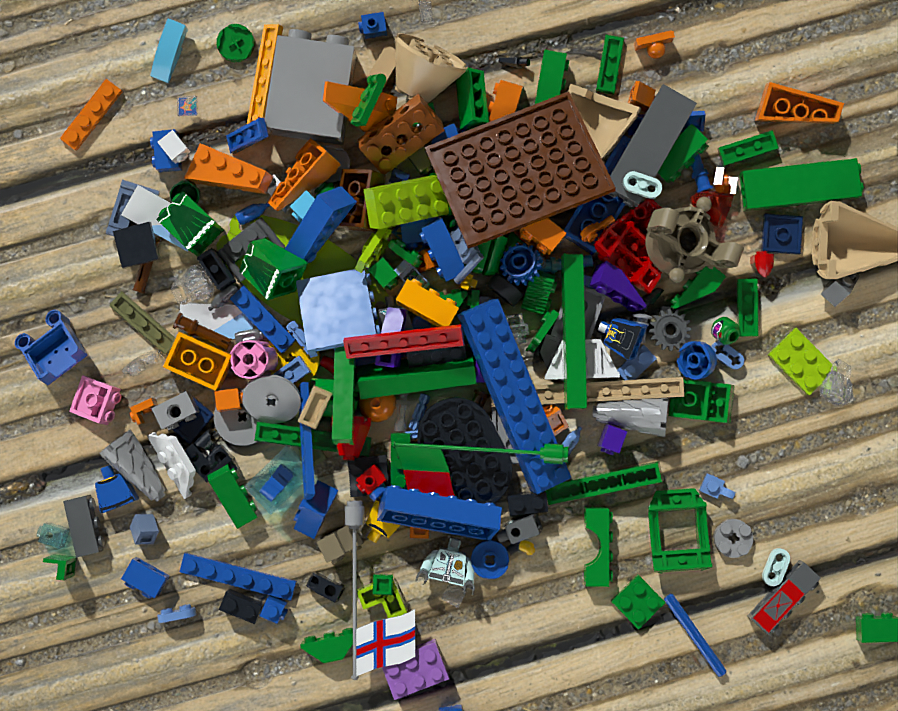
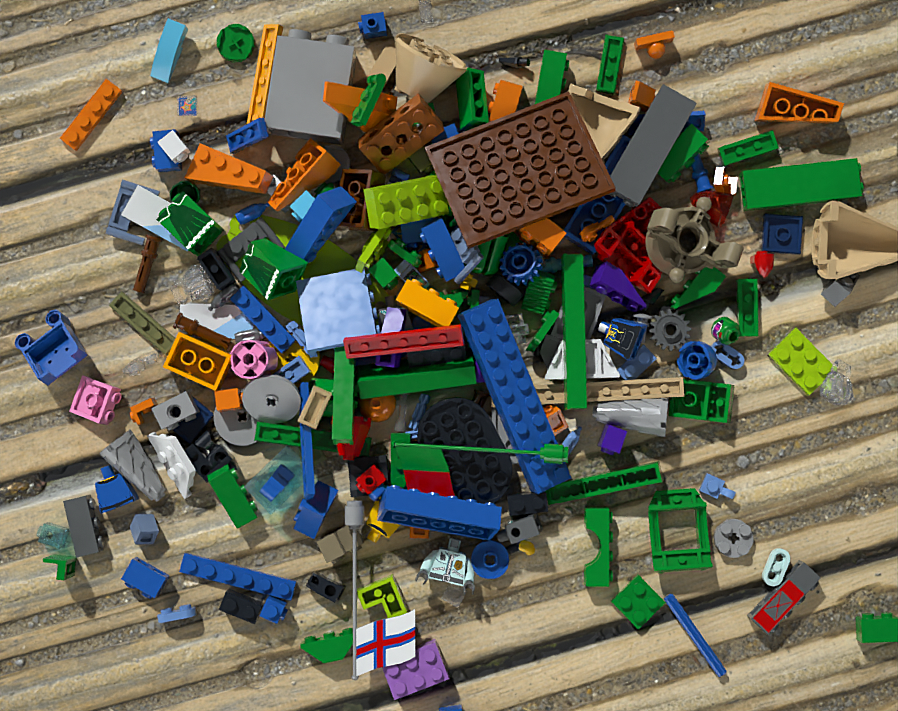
black tile [113,221,160,269] -> none
green tile [373,574,393,595] -> none
light aqua plate [623,171,662,199] -> none

